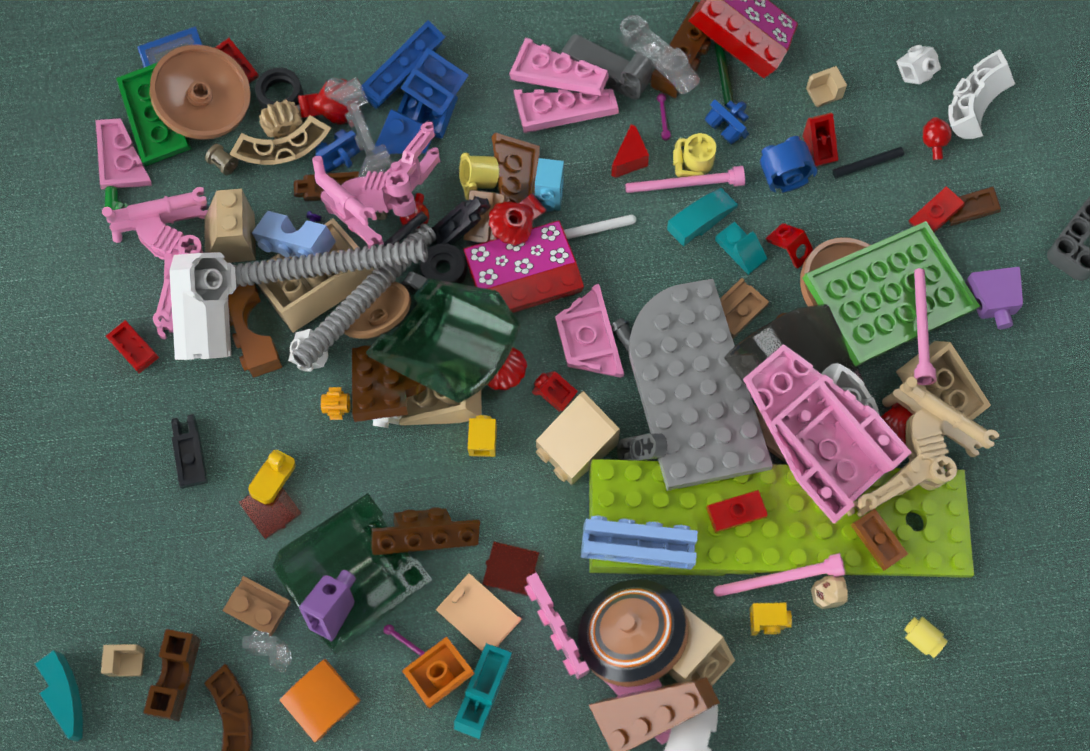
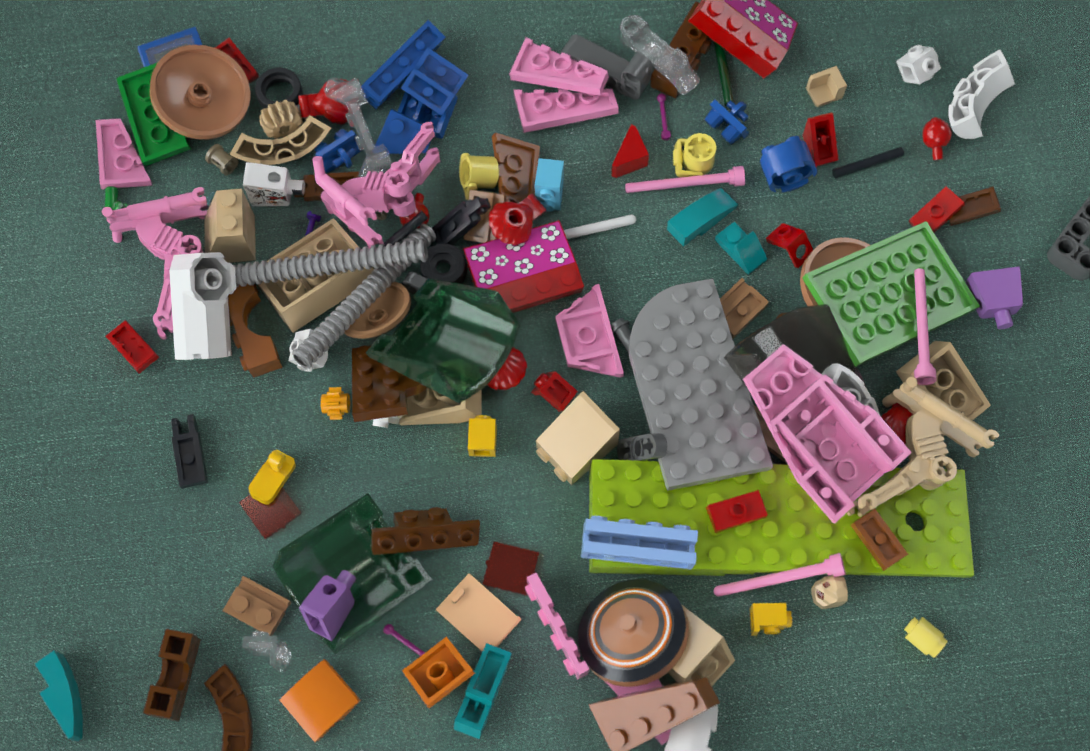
tan panel [101,645,145,677] -> none
light blue arch [252,211,336,258] -> none
none -> white torso [243,162,305,206]

